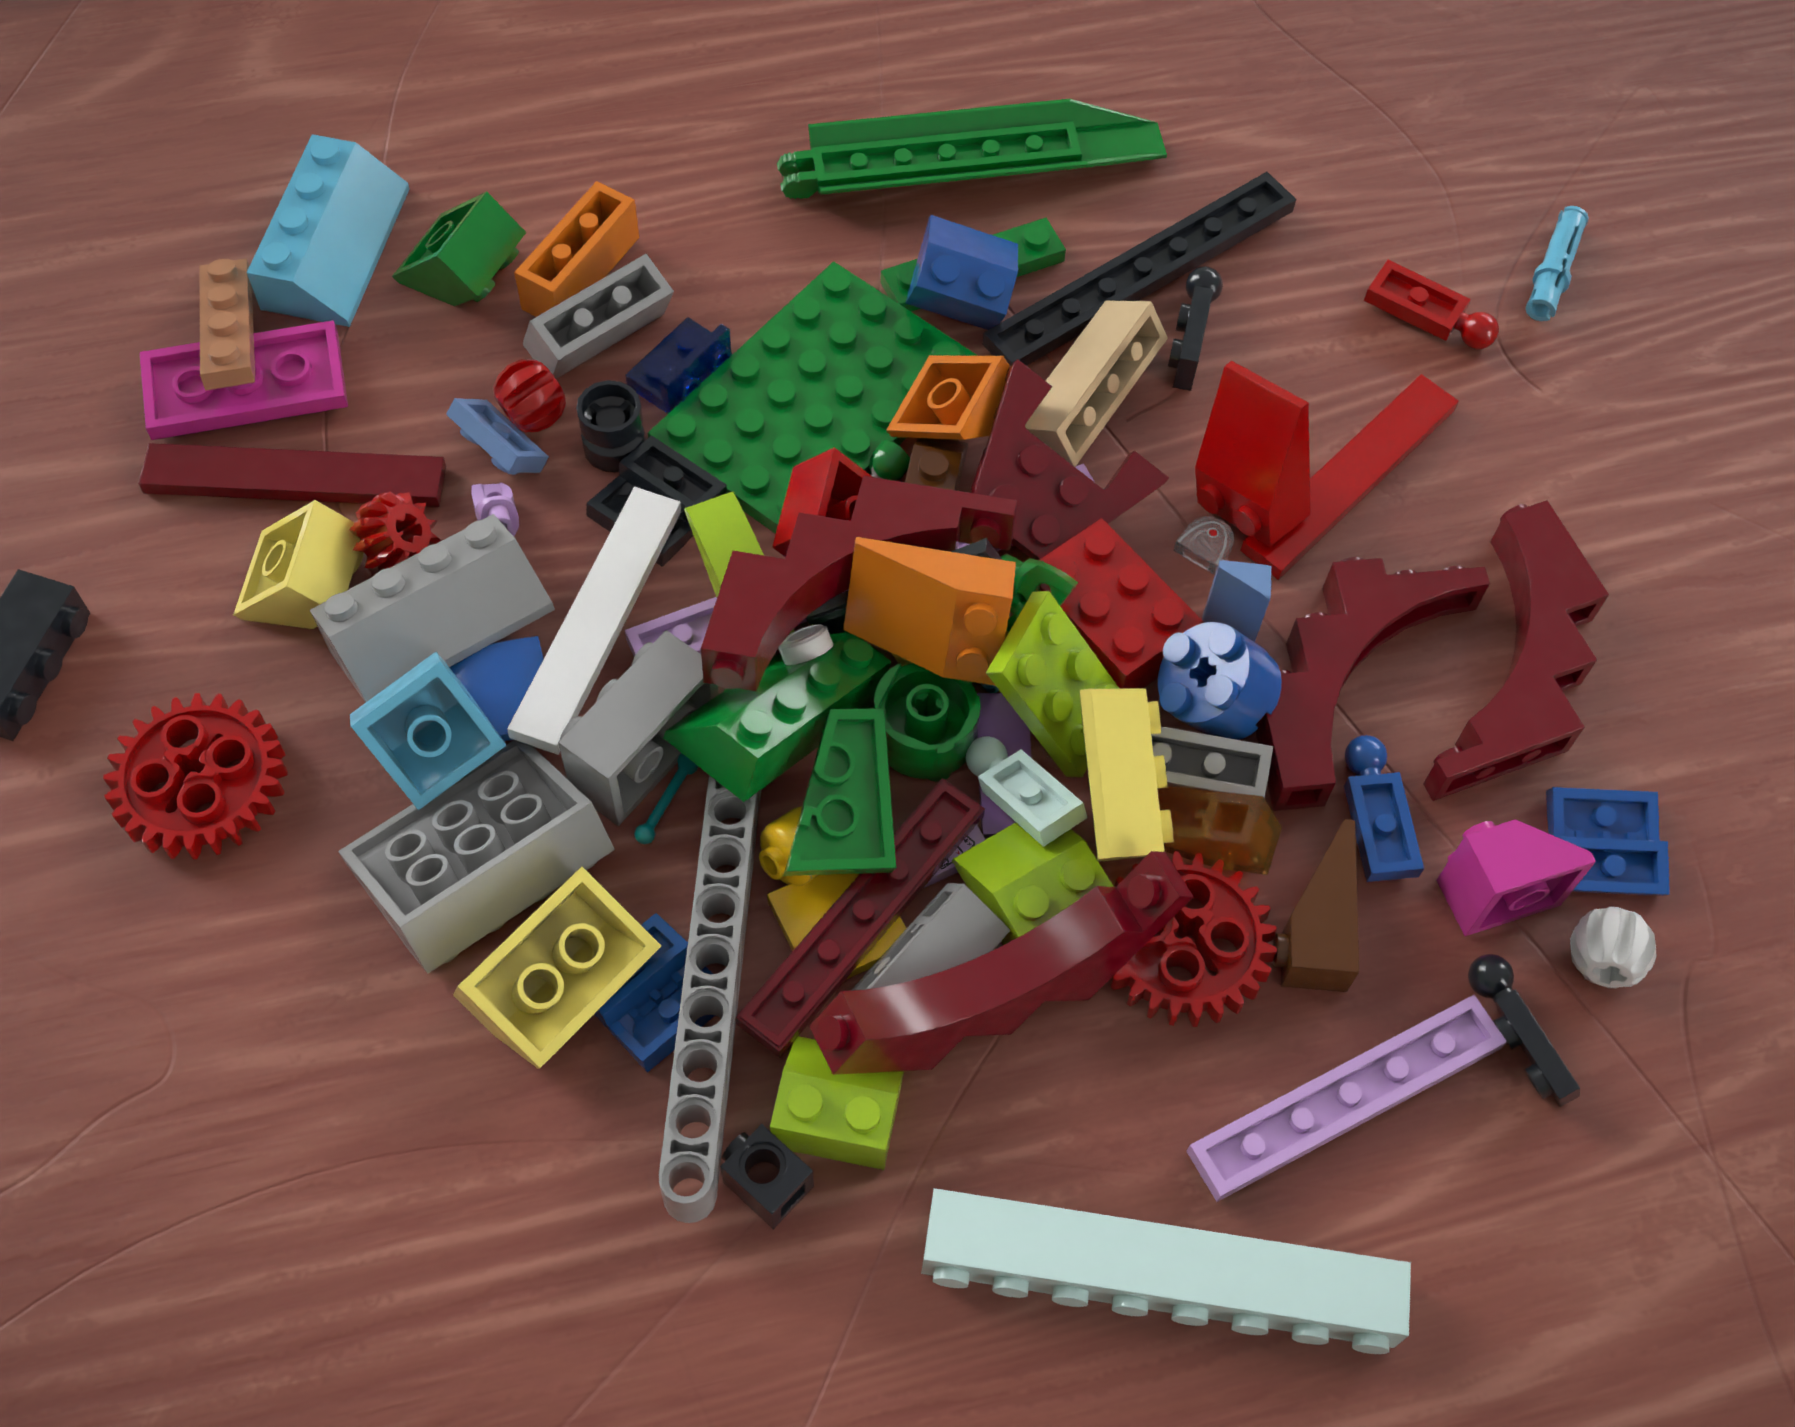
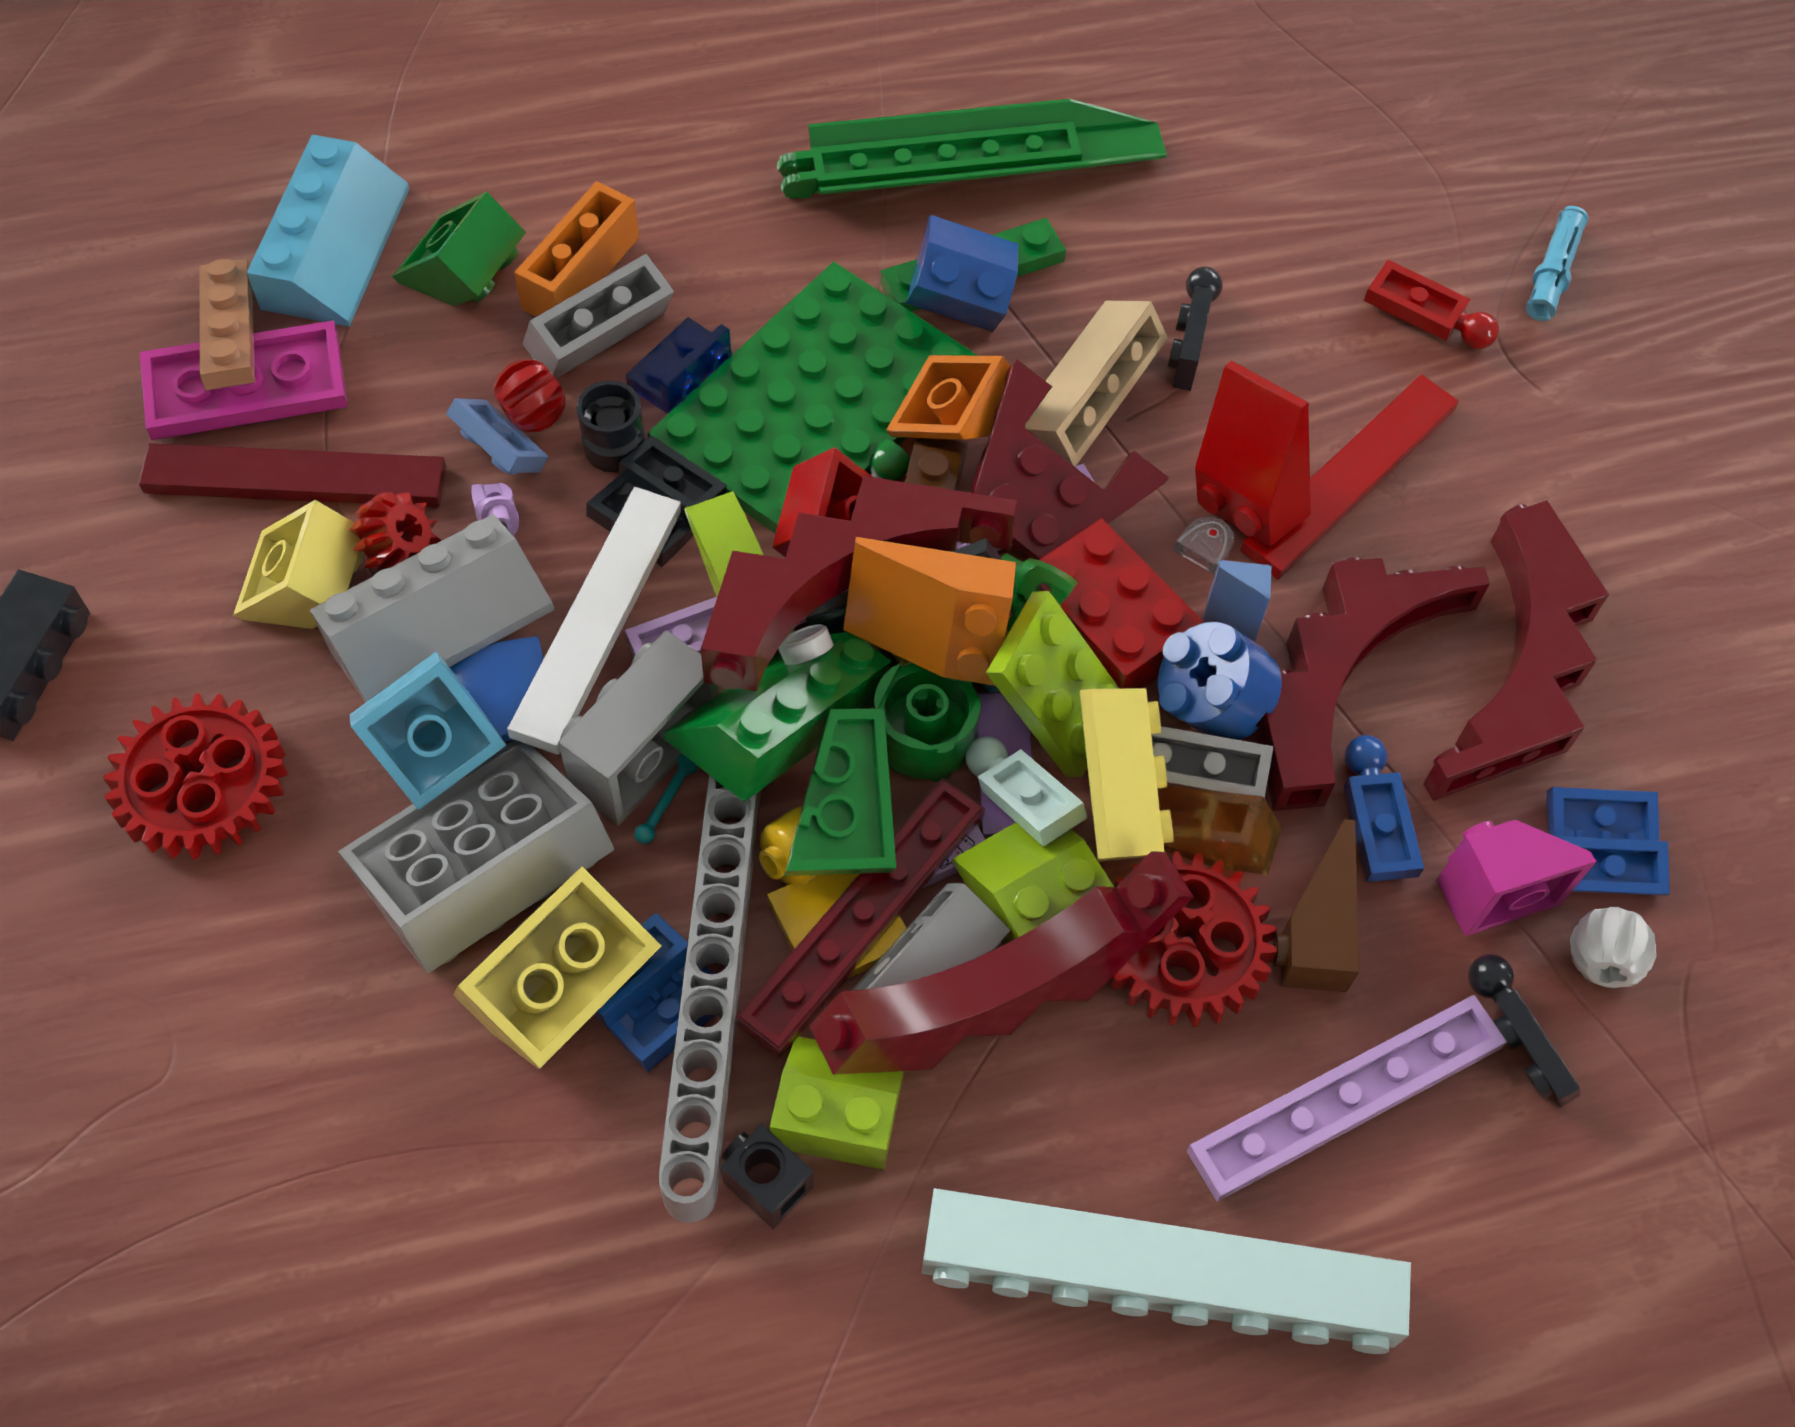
black plate [982,172,1297,366] -> none

